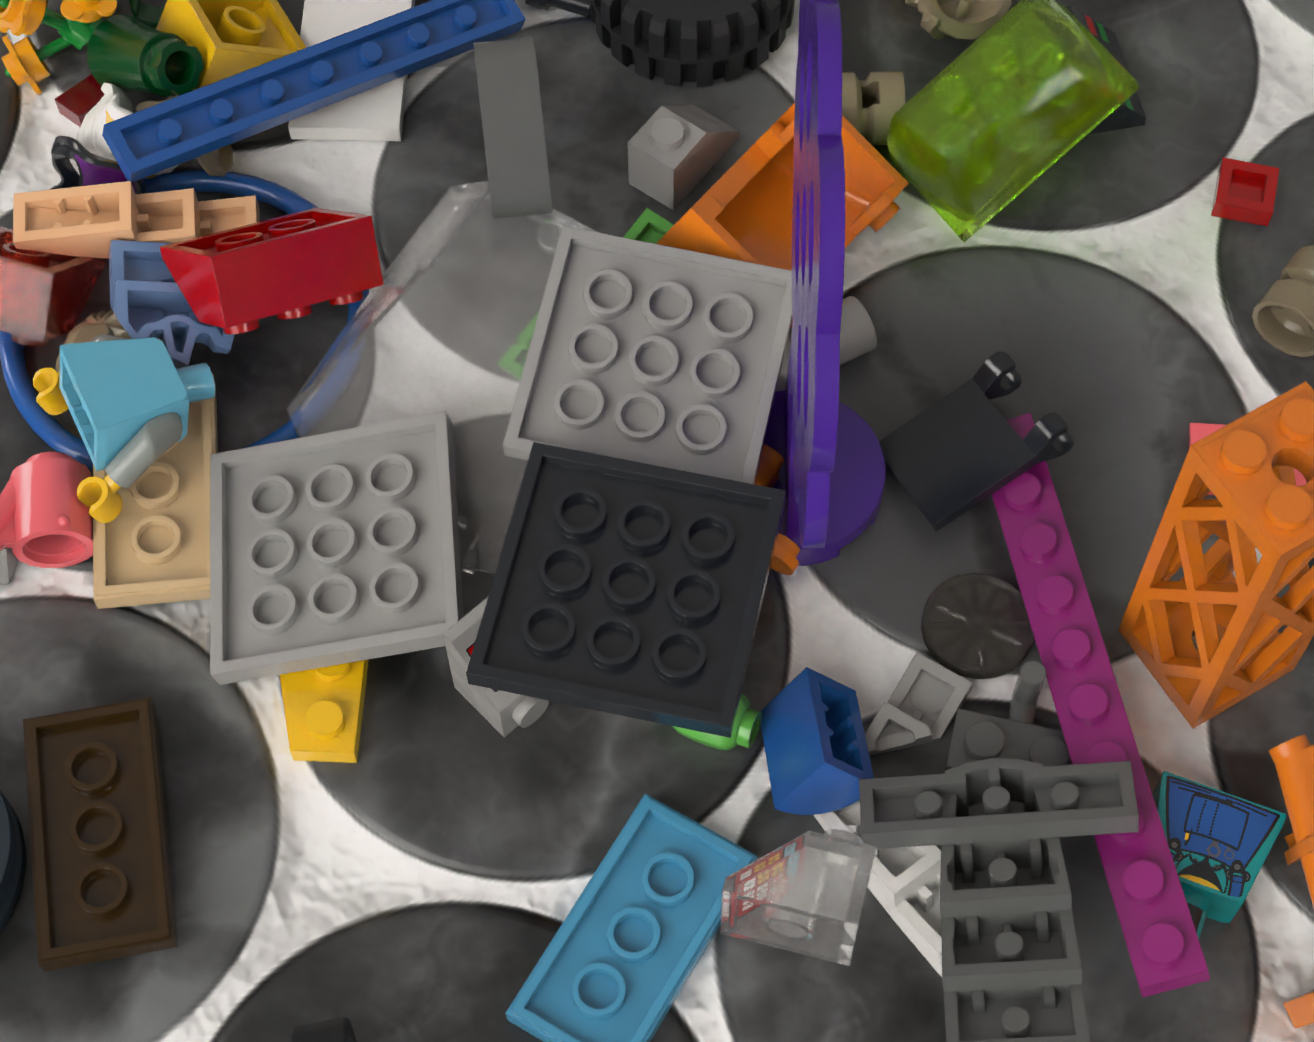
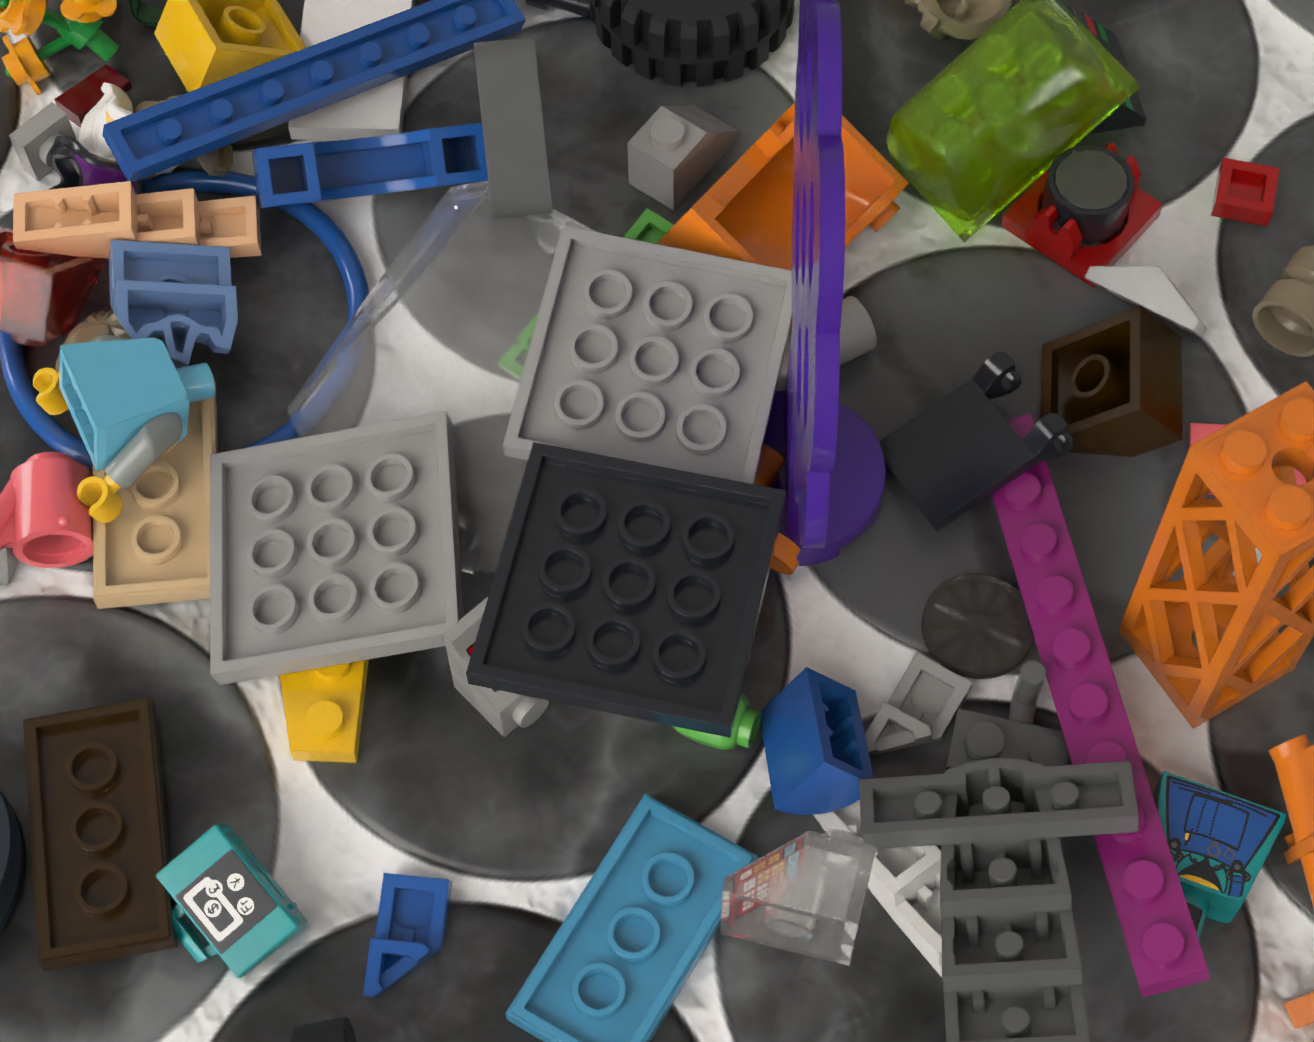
dark green plant [87,15,204,96] -> none
red slope [160,208,384,334] -> none
dark tan wheel [842,71,905,145] -> none
none -> light grey plate [9,102,76,181]
none -> piece [156,823,308,978]
none -> blue arch [252,123,488,209]
none -> blue slope [363,873,452,998]
none -> piece [1001,143,1163,288]
none -> dark brown slope [1041,306,1183,457]
none -> light grey slope [1084,266,1207,338]

